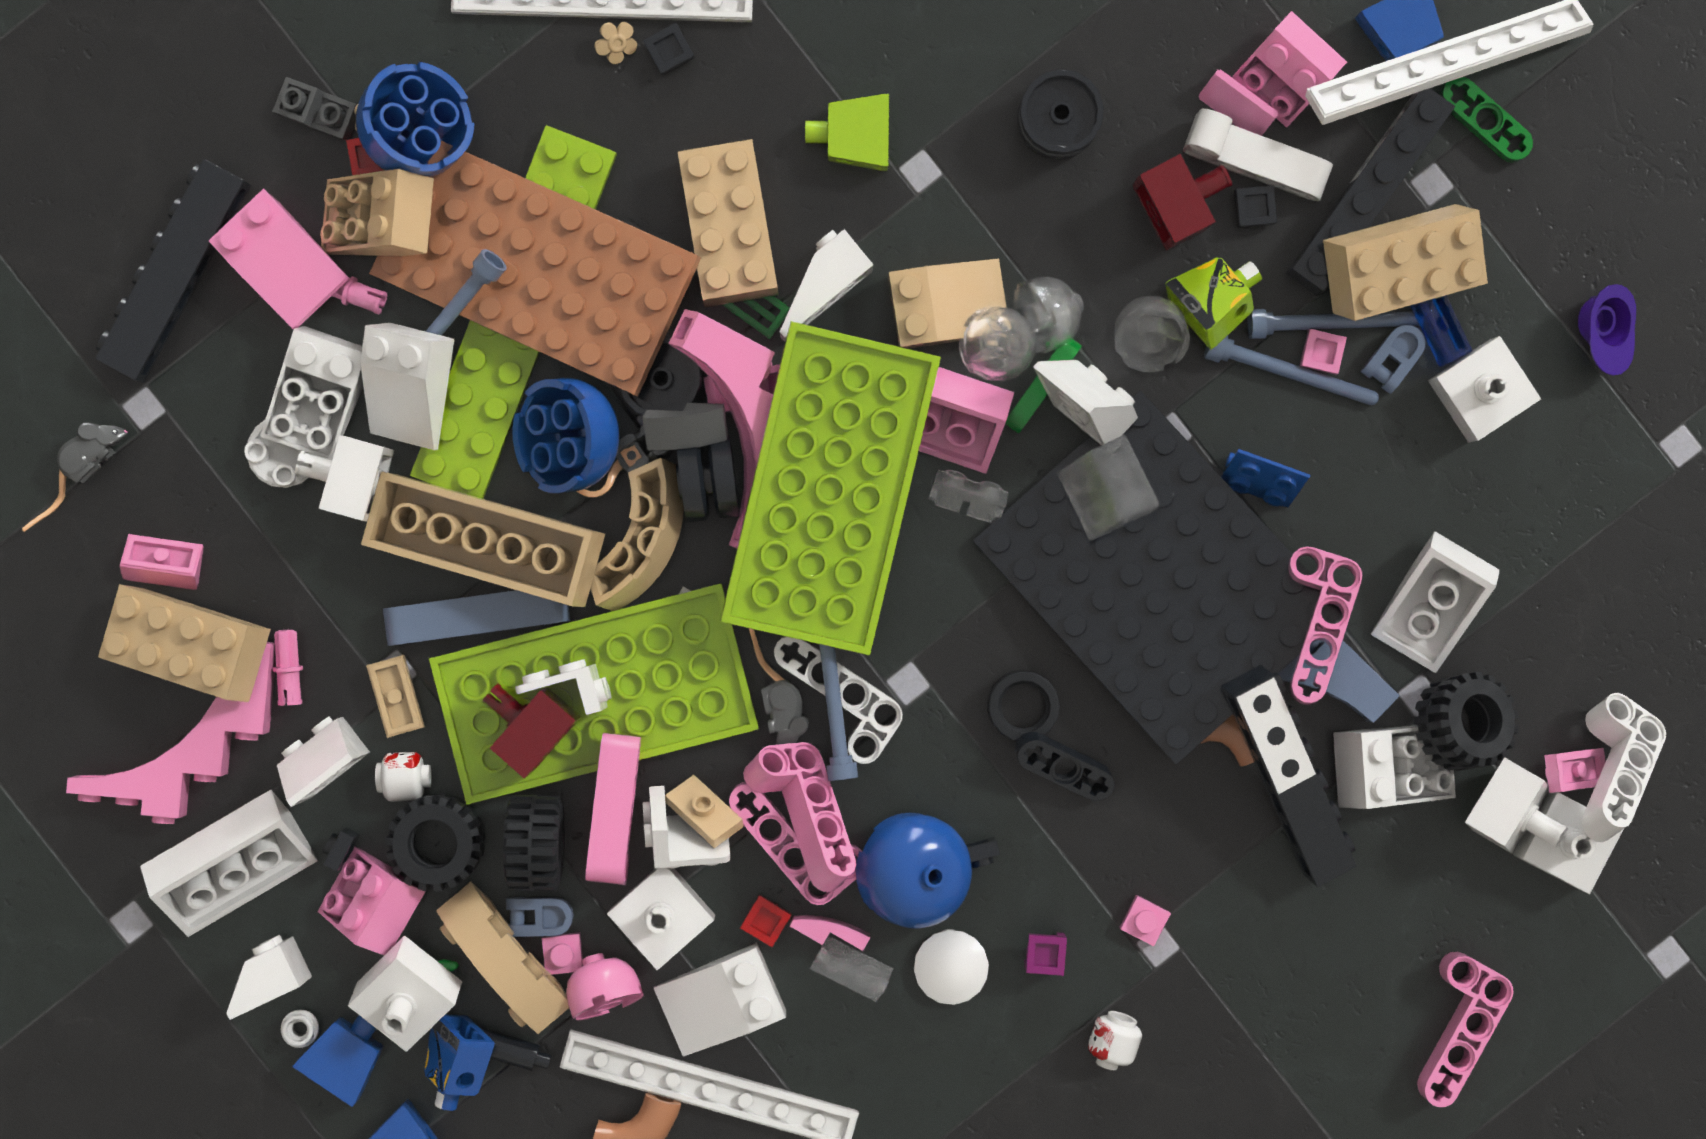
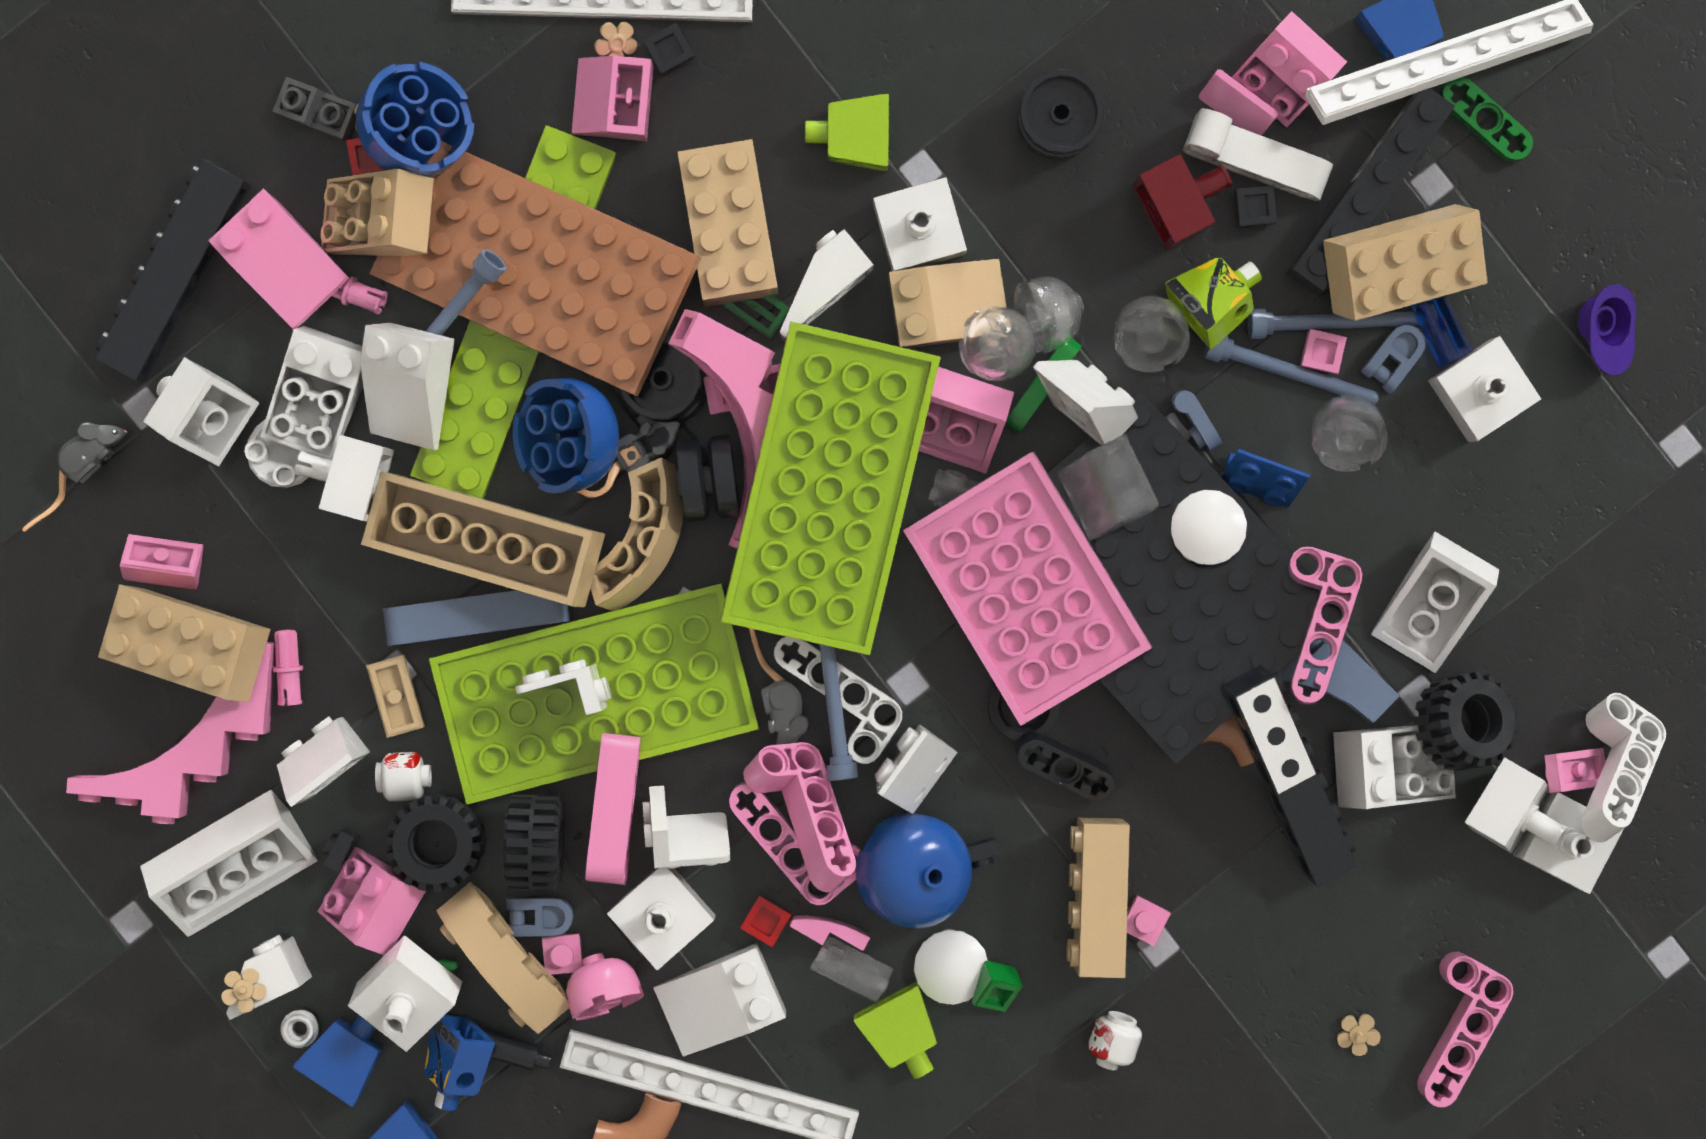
dark red brick [482,683,581,779] -> none
dark grey slope [642,403,728,450] -> none
tan plate [665,775,743,848] -> none
magenta panel [1024,932,1067,976] -> none
none -> white brick [143,357,259,466]
none -> tan plant [221,968,267,1013]
none -> bright pink slope [572,56,654,141]
none -> lime torso [853,981,937,1079]
none -> white brick [873,177,967,271]
none -> white slope [874,724,957,814]
none -> bright pink plate [903,451,1152,726]
none -> green slope [972,961,1023,1012]
none -> tan brick [1066,817,1130,978]
none -> sand blue plate [1171,390,1223,451]
none -> white dish [1171,490,1247,565]
none -> clear cylinder [1311,395,1388,472]
none -> tan plant [1337,1014,1381,1056]

